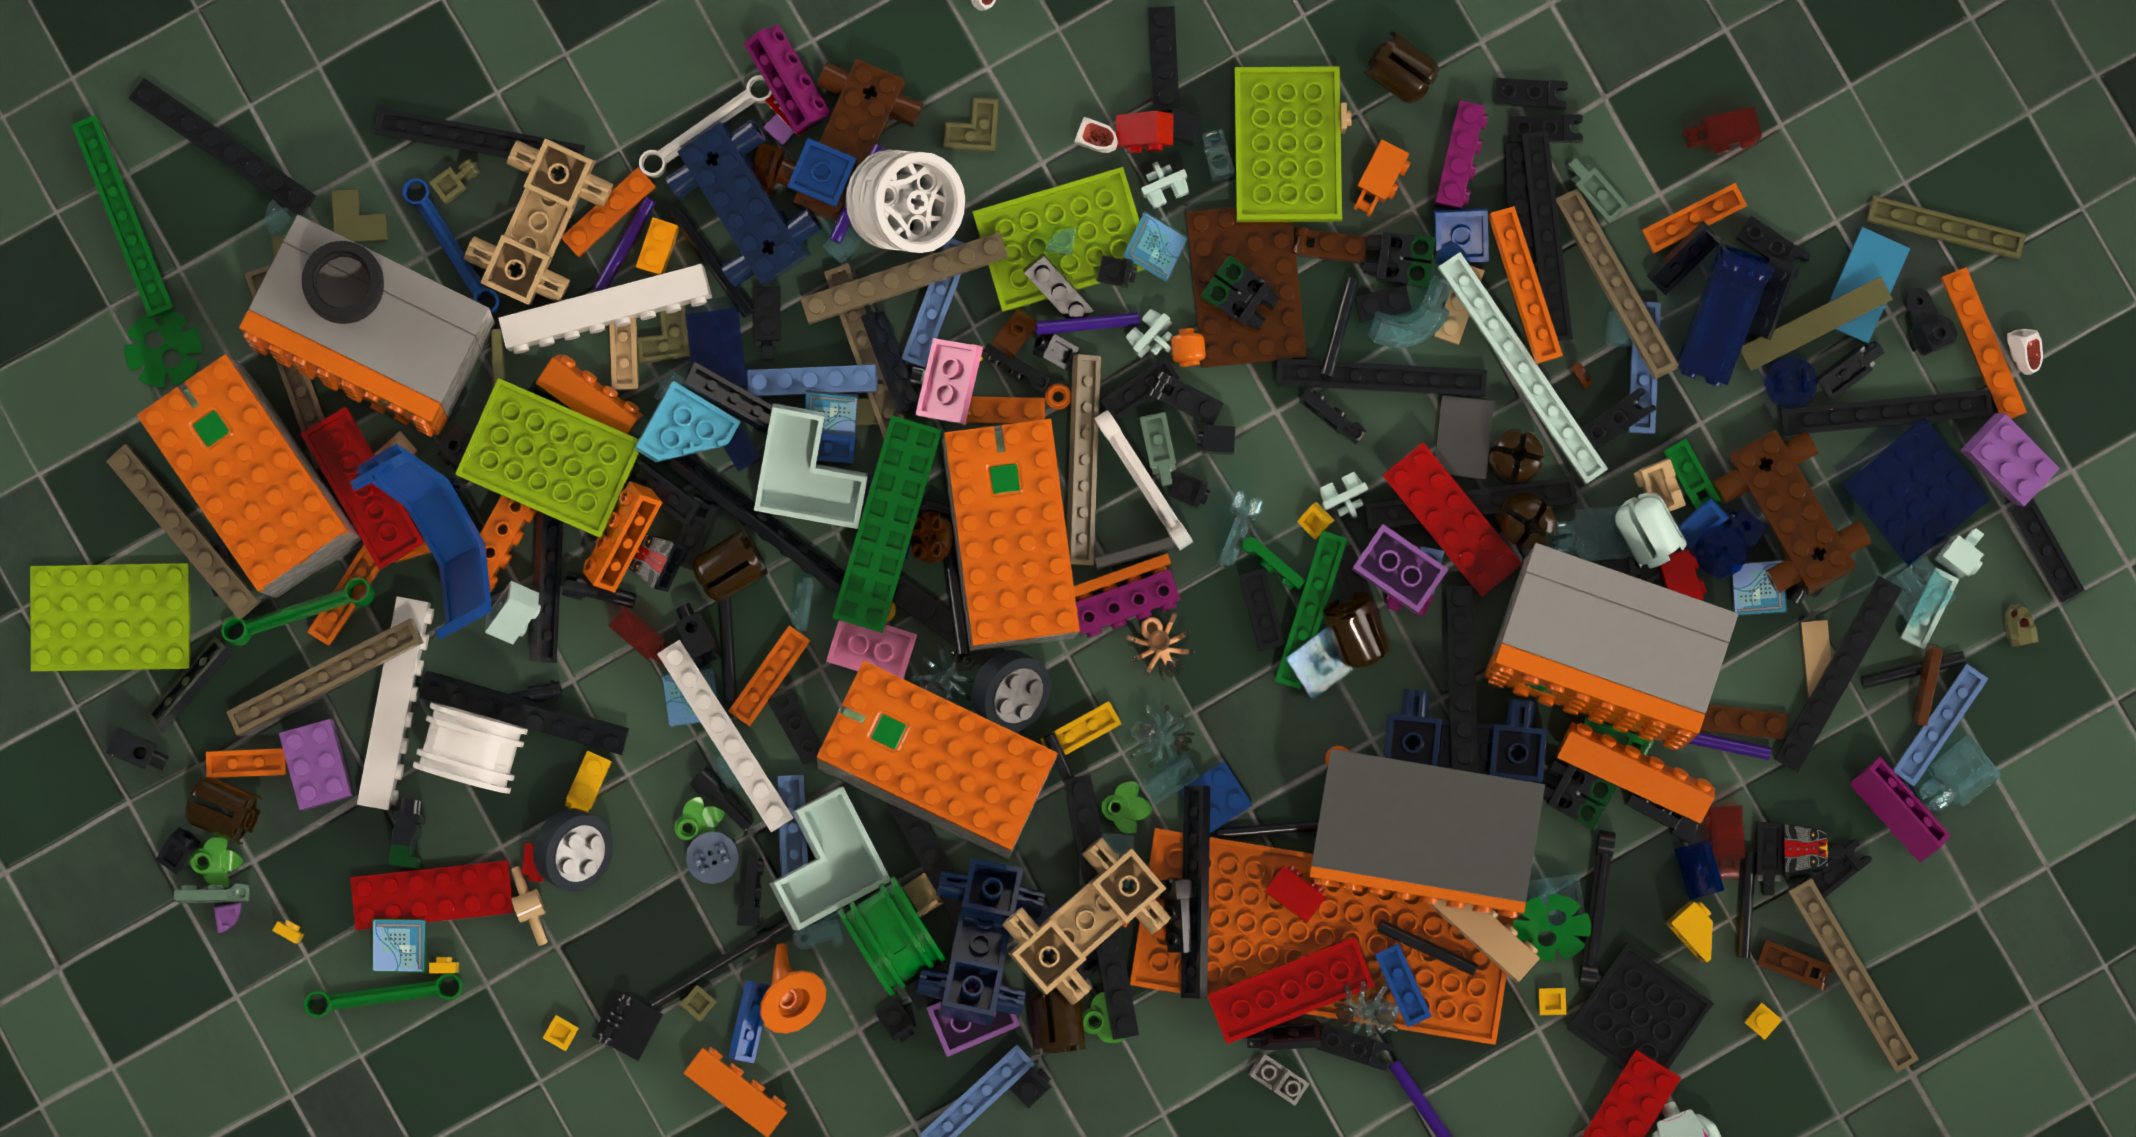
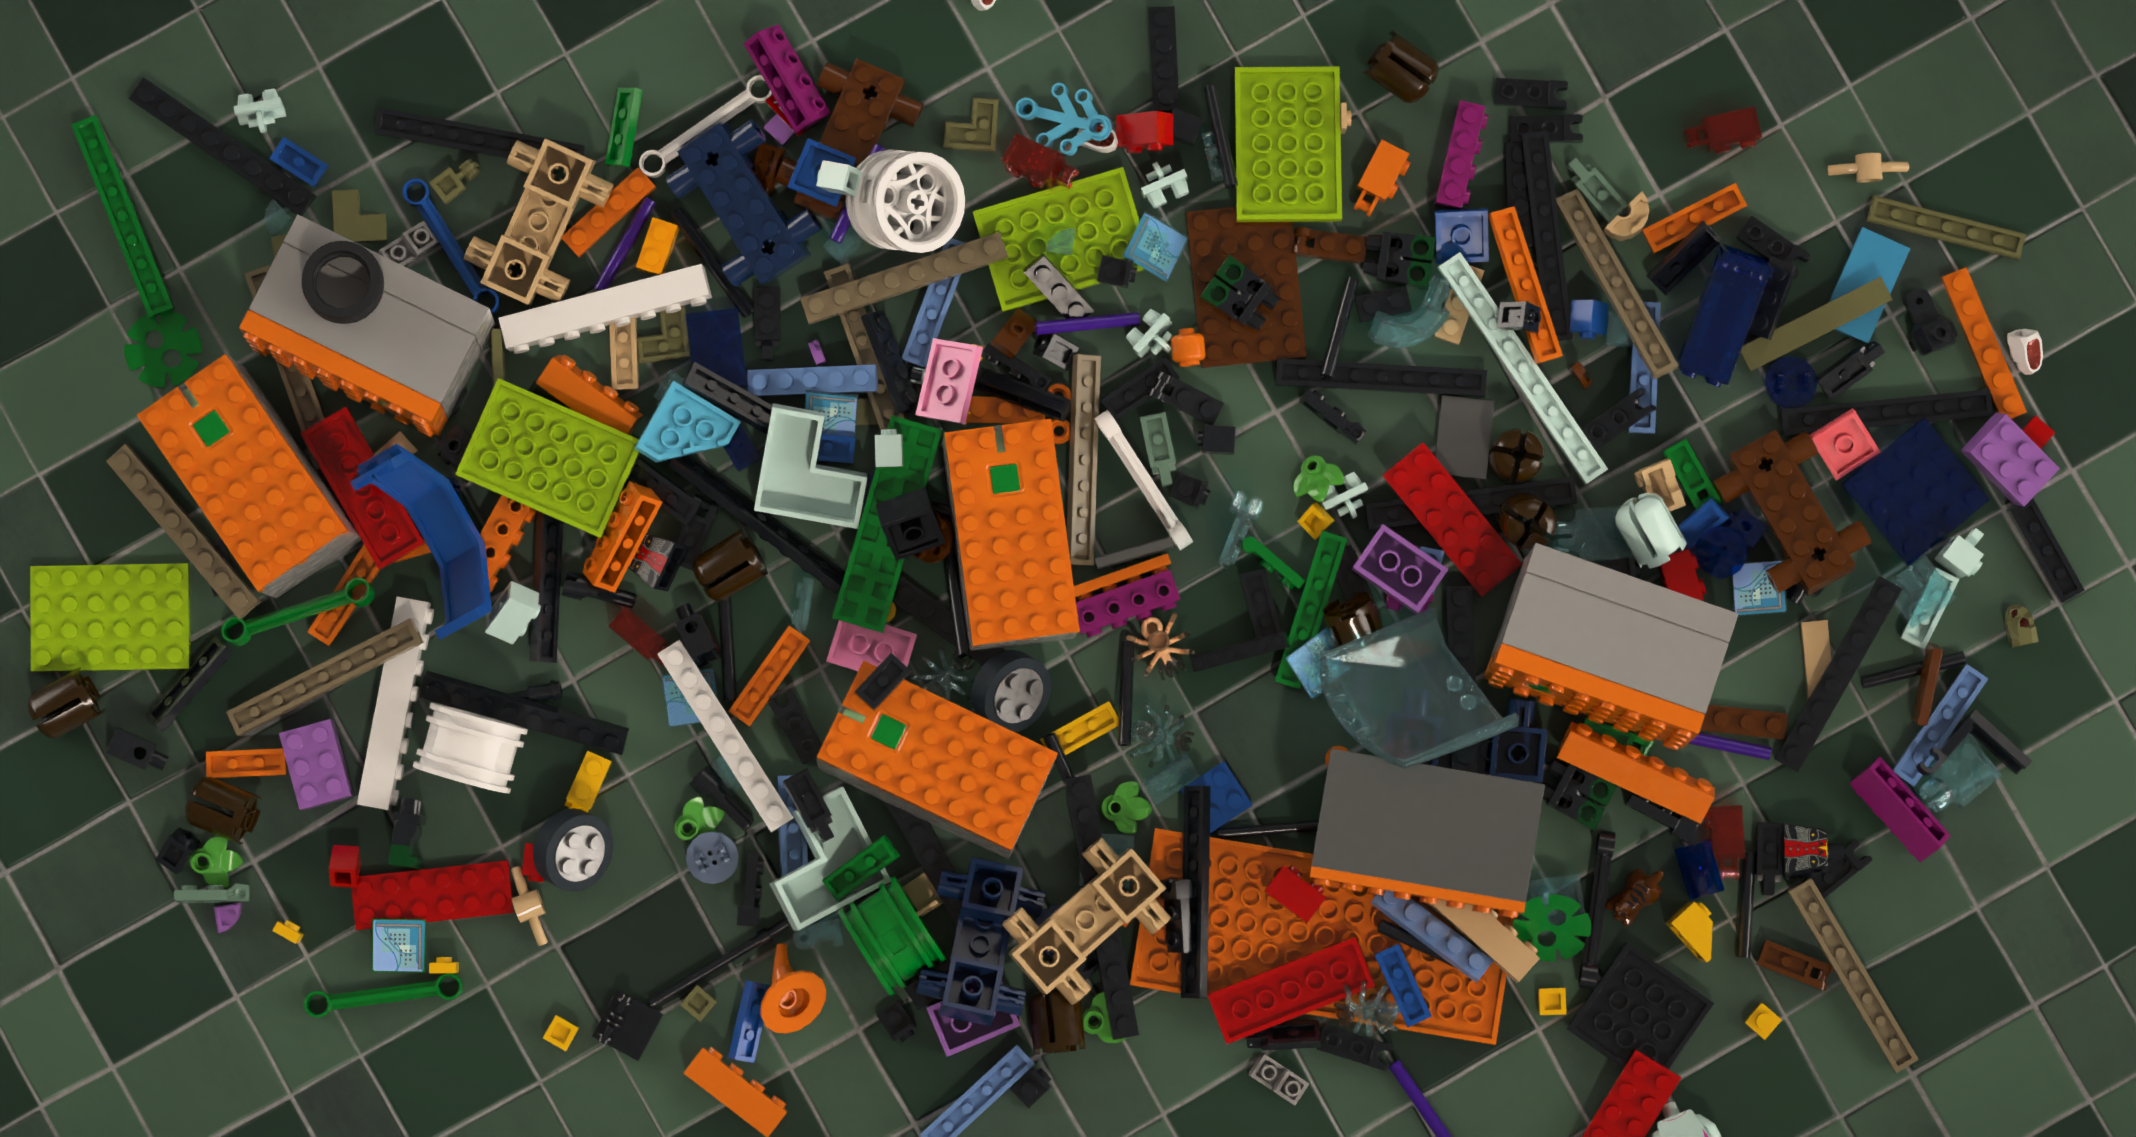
none -> dark brown cylinder [28,667,105,739]
none -> light aqua hips [234,88,286,133]
none -> blue plate [269,137,329,188]
none -> red brick [329,845,361,888]
none -> light grey slope [378,221,439,267]
none -> green plate [605,88,643,167]
none -> black hinge [783,768,834,842]
none -> medium lavender tile [808,340,826,367]
none -> light aqua brick [816,160,862,197]
none -> green tile [822,835,901,901]
none -> black plate [854,653,911,711]
none -> light aqua brick [875,429,904,467]
none -> black slope [875,487,946,561]
none -> black piece [974,367,1071,422]
none -> clear red brick [1001,133,1079,189]
none -> medium azure plant [1016,83,1112,156]
none -> orange plate [1051,419,1070,444]
none -> black piece [1118,641,1135,746]
none -> black piece [1190,631,1290,672]
none -> black piece [1204,85,1238,188]
none -> bright green plate [1293,455,1344,503]
none -> clear light blue windscreen [1320,607,1519,769]
none -> medium blue plate [1371,891,1493,983]
none -> black bracket [1497,301,1541,333]
none -> blue brick [1569,300,1608,340]
none -> tan cylinder [1603,191,1649,241]
none -> reddish brown animal [1605,869,1664,926]
none -> coral tile [1810,408,1881,481]
none -> tan piece [1828,153,1909,183]
none -> black hinge [1916,709,2032,776]
none -> red tile [2022,415,2055,449]

